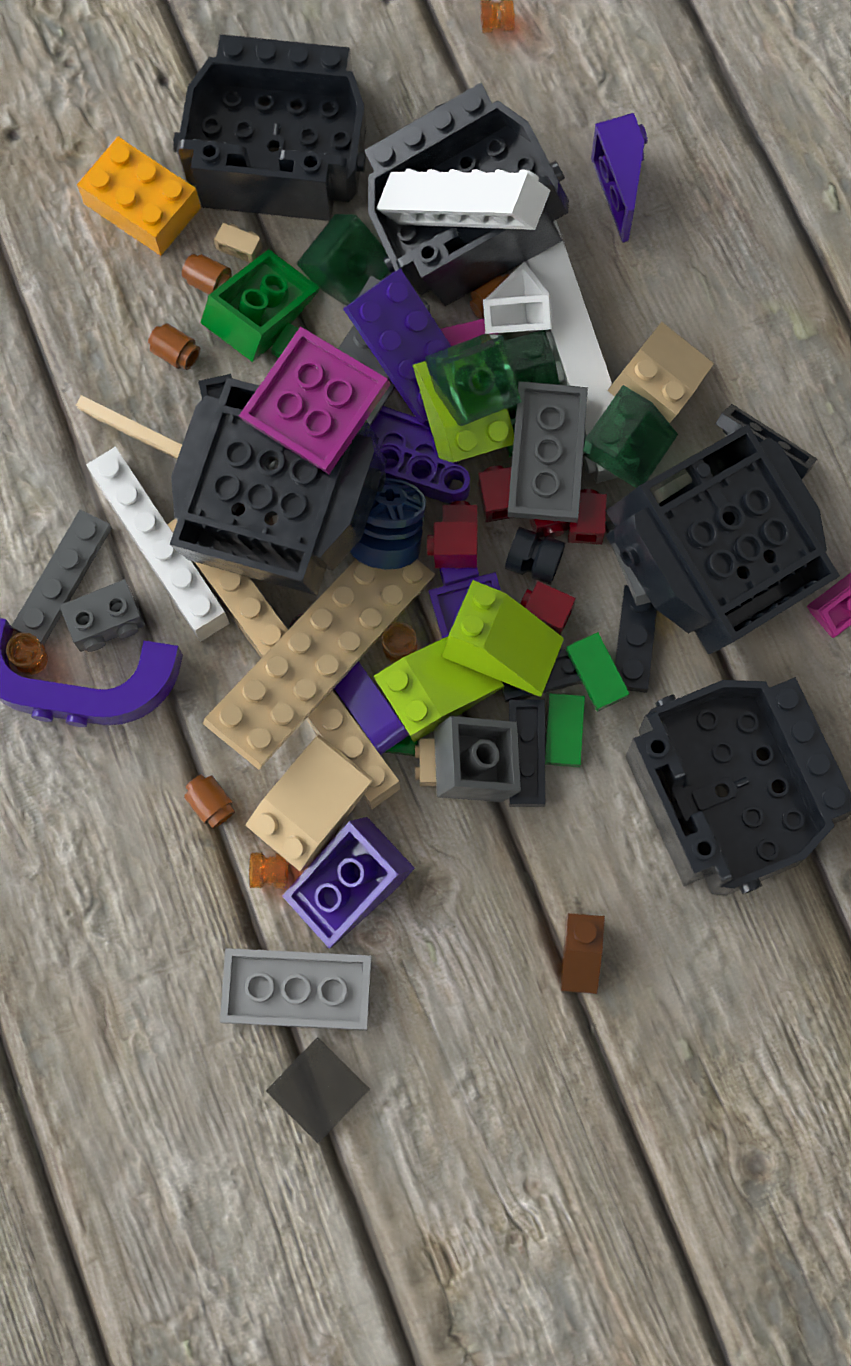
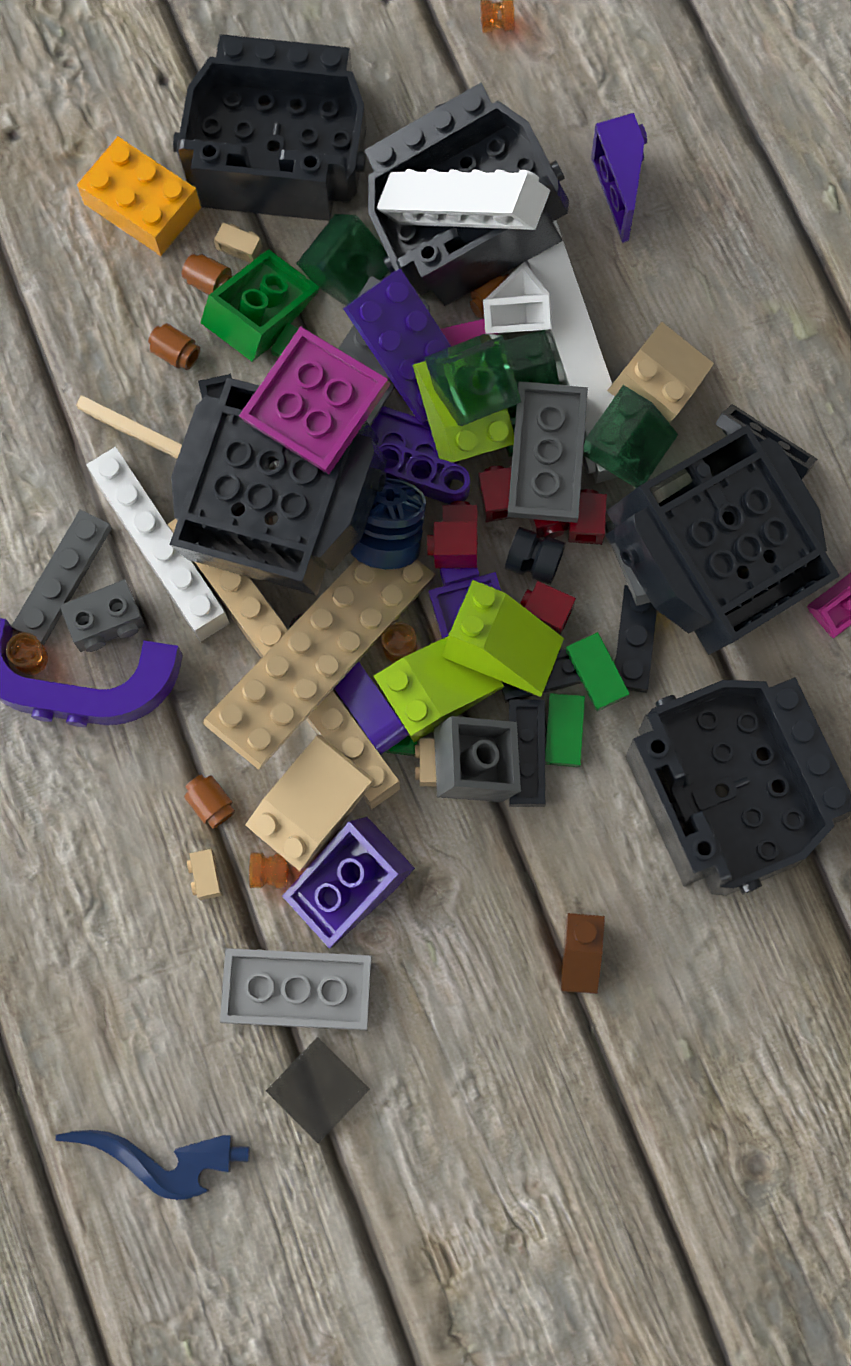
none -> dark blue piece [55,1130,250,1200]
none -> tan piece [187,849,222,900]

